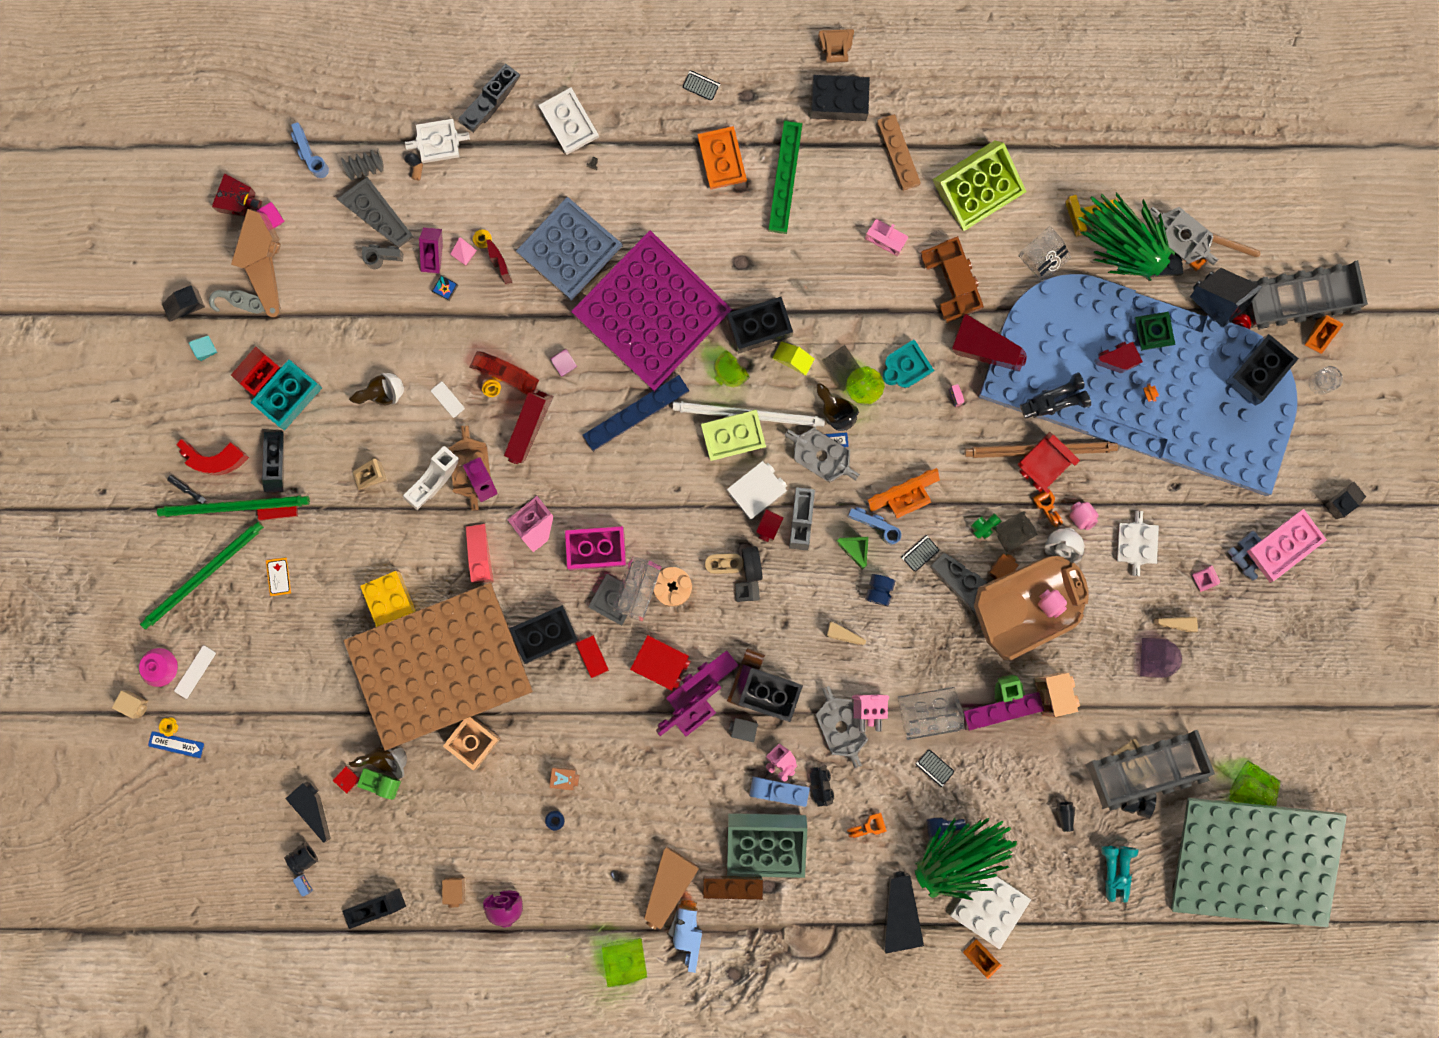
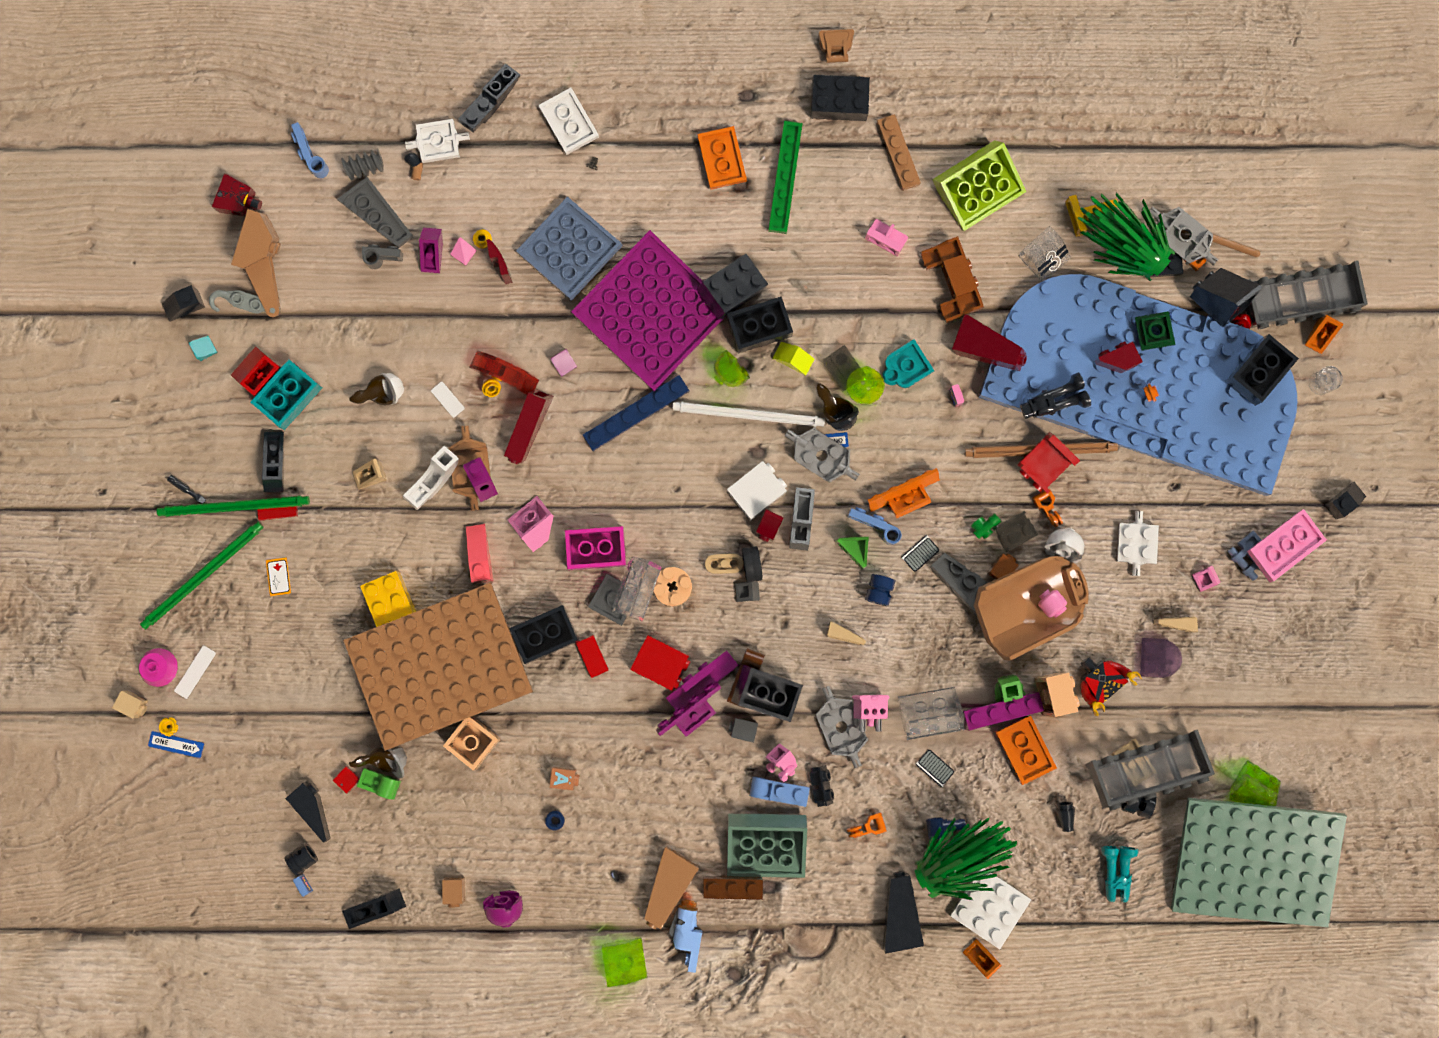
red arch [176,439,249,475] -> none
dark pink slope [257,202,285,228] -> none
tile [432,275,458,301] -> none
sticker [683,70,720,101] -> none
yellowish green plate [701,409,766,461] -> none
bright pink head [1069,502,1099,531] -> none
none -> black brick [697,254,768,320]
none -> orange plate [995,715,1057,785]
none -> torso [1080,657,1142,716]

